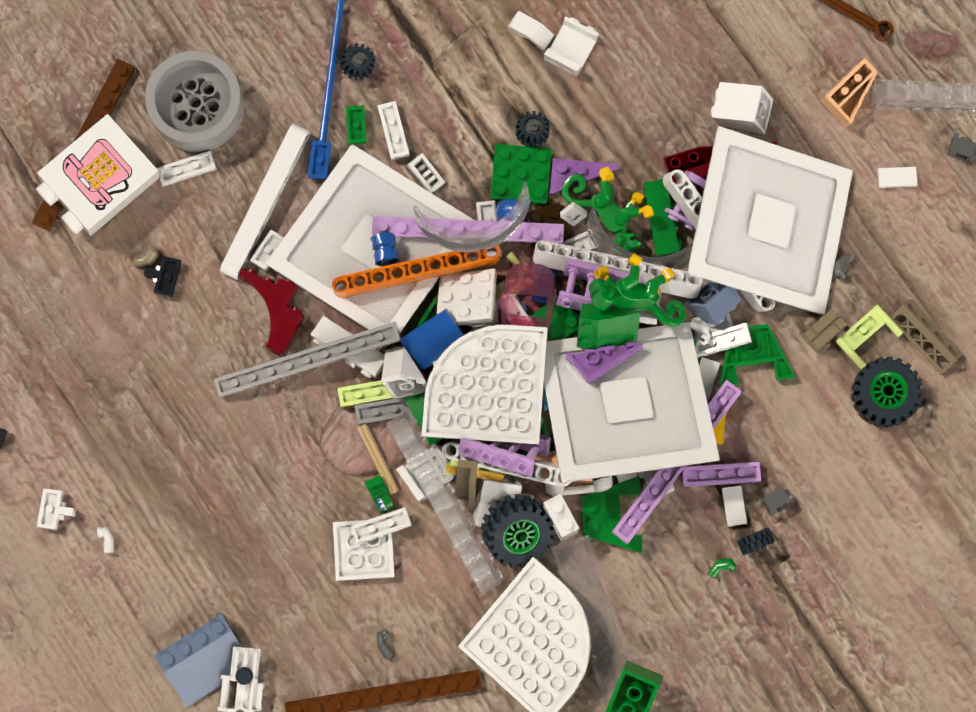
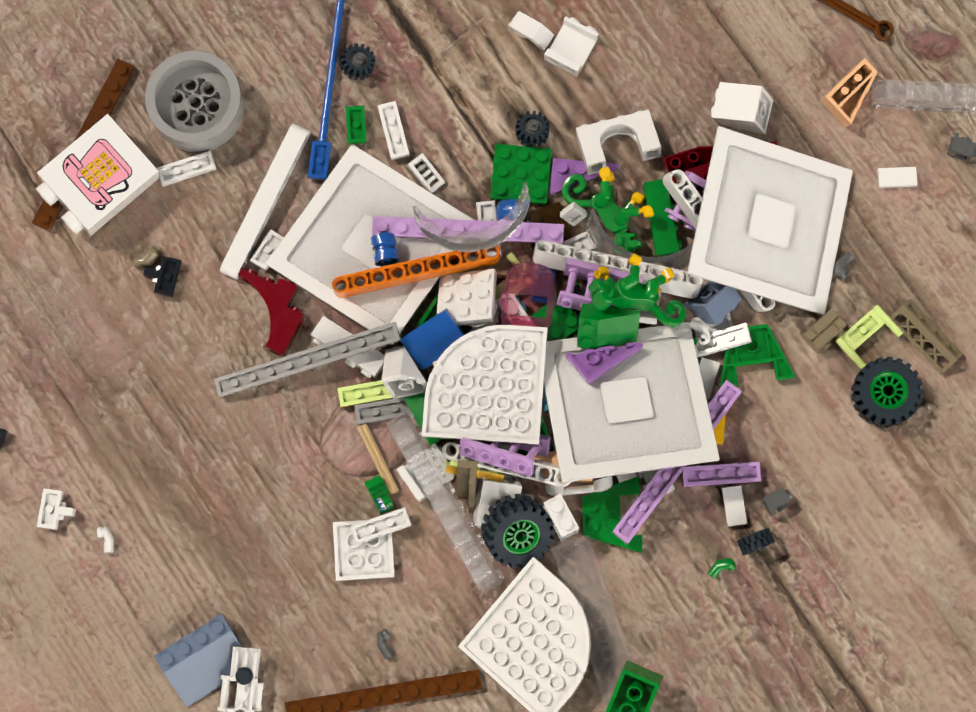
none -> white arch [576,110,661,175]

